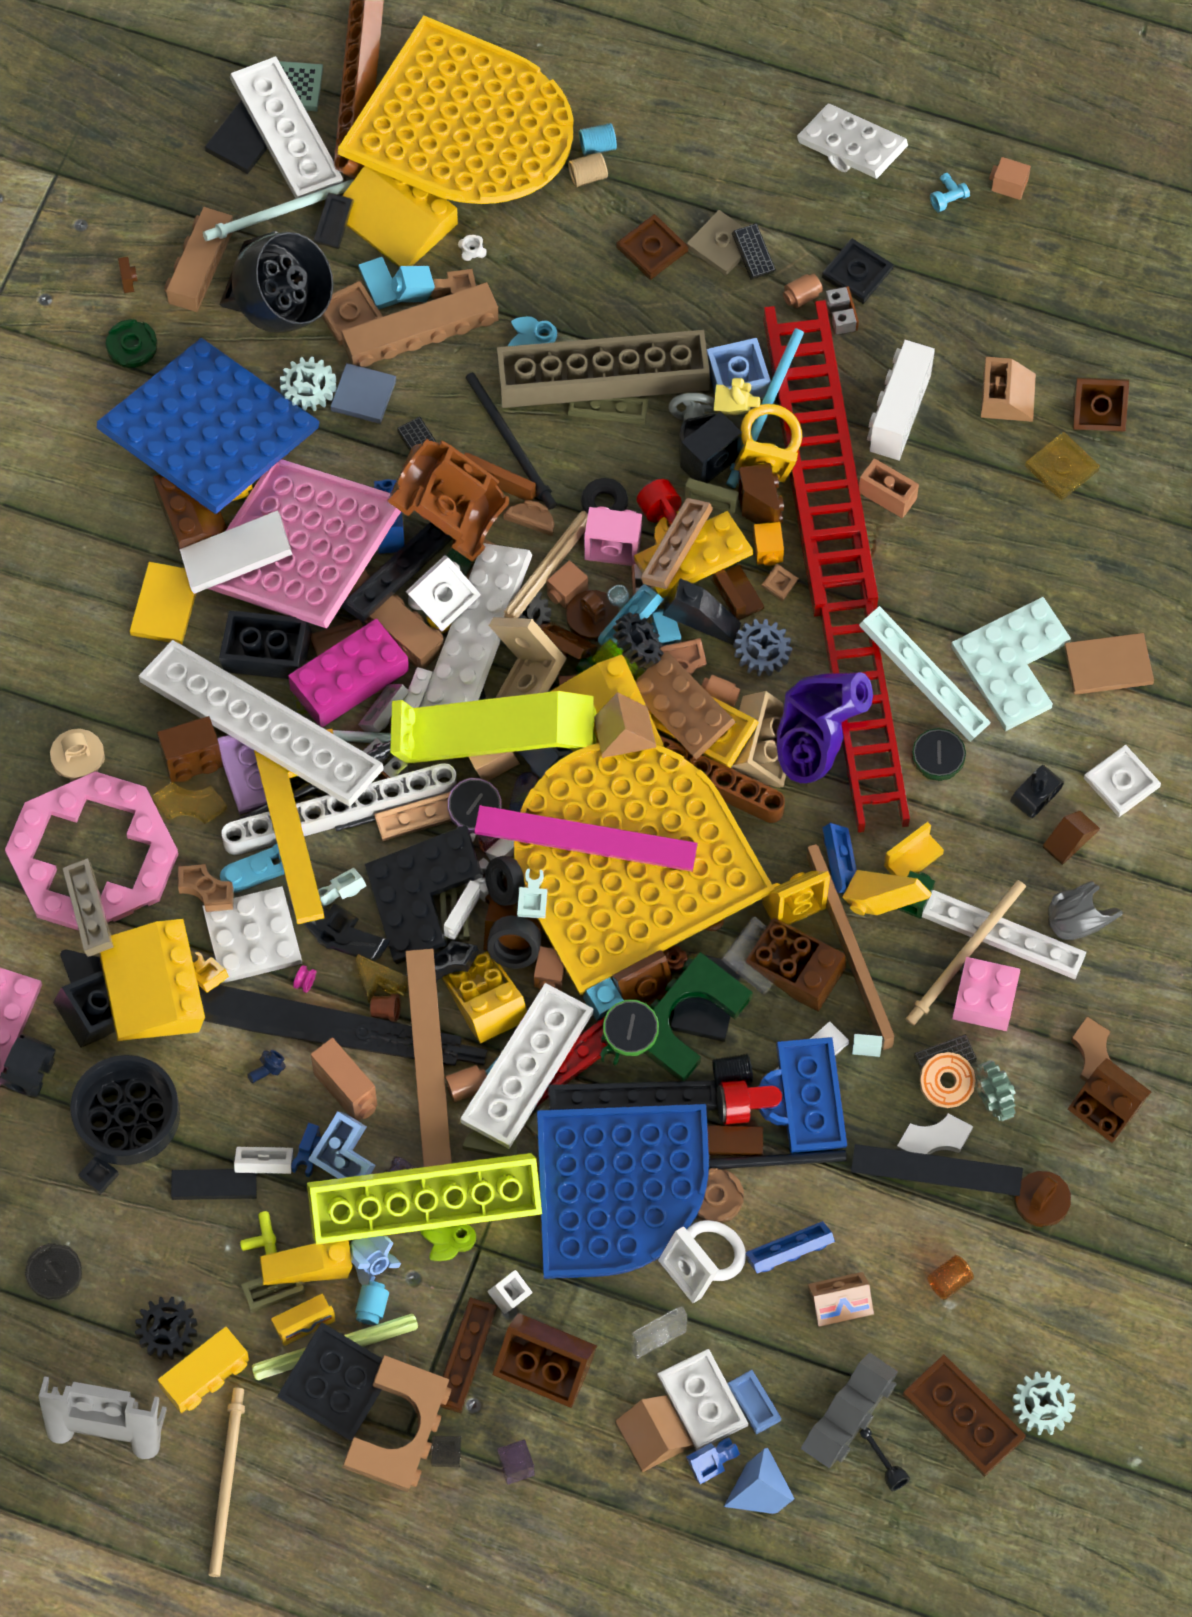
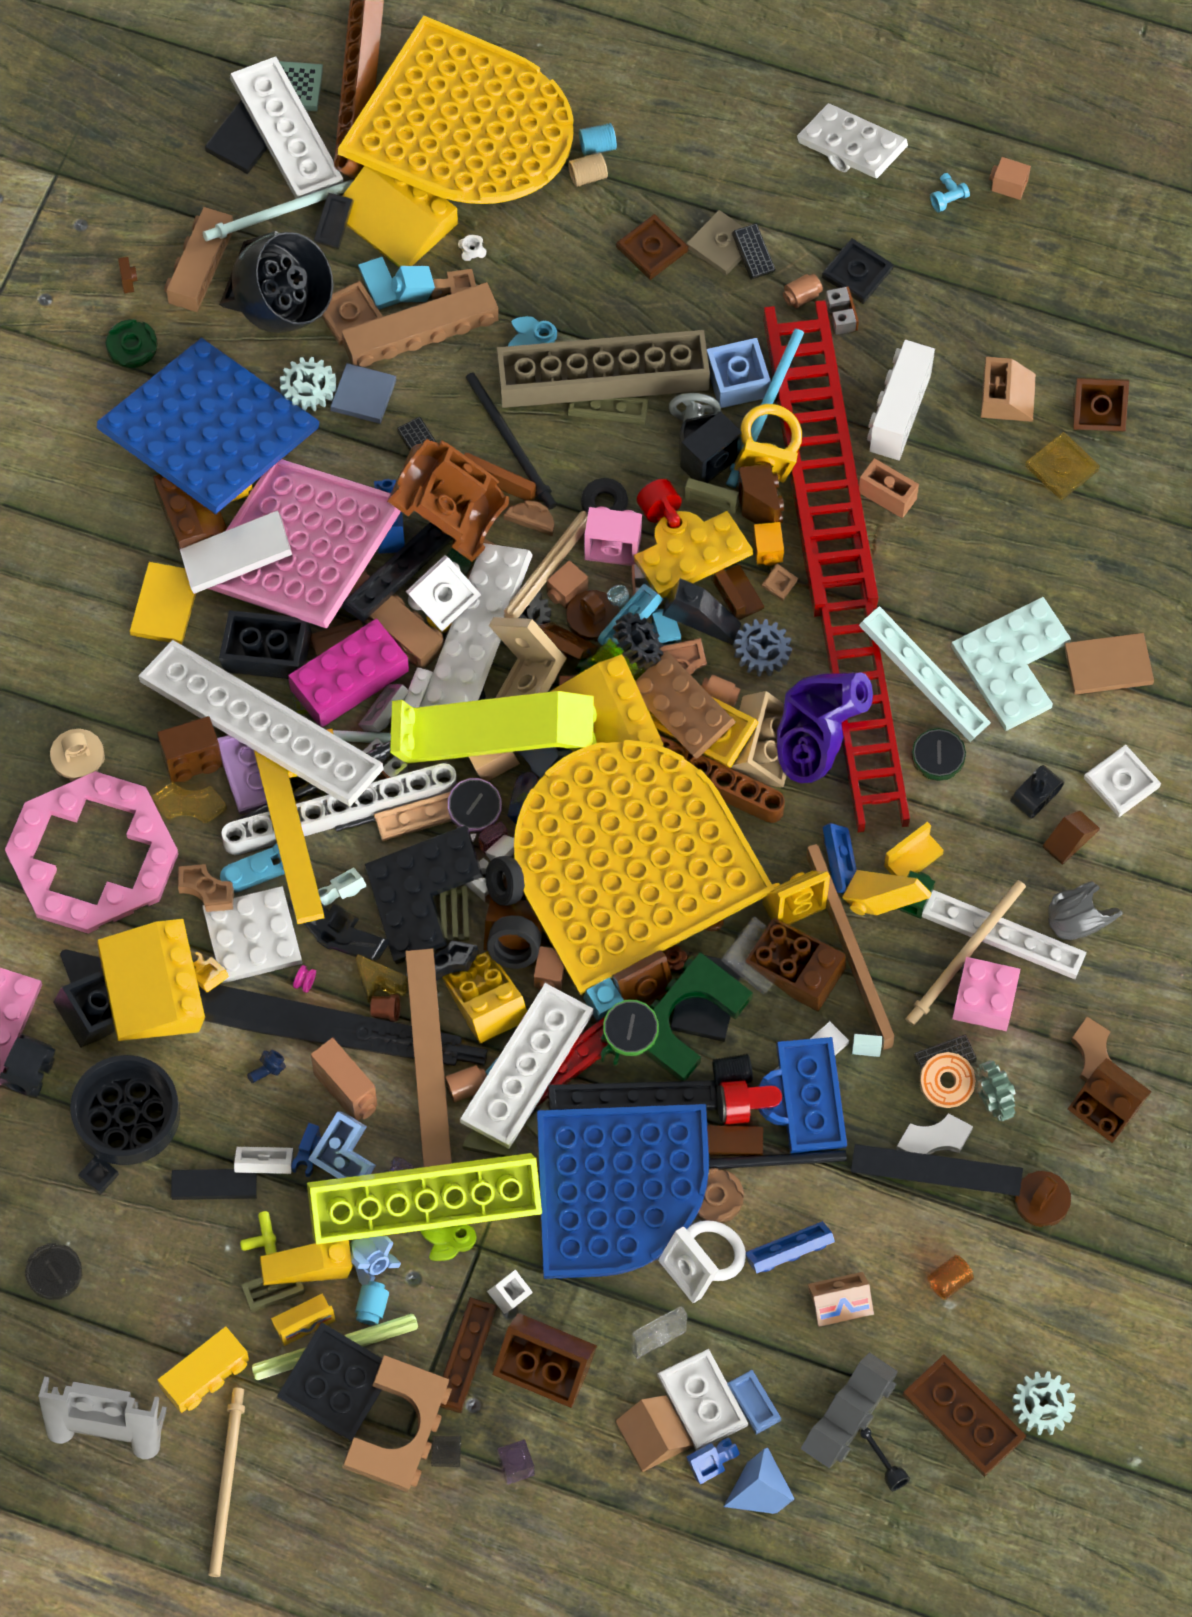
dark tan plate [63,858,114,957] -> none
black gear [135,1297,198,1360] -> none
white tile [444,880,481,940] -> none
dark pink tile [475,805,698,872] -> none
light aqua plate [517,869,547,919] -> none
medium nougat slope [594,692,656,758] -> none
medium nougat plate [641,498,713,589] -> none
light yellow piece [714,378,760,415] -> none

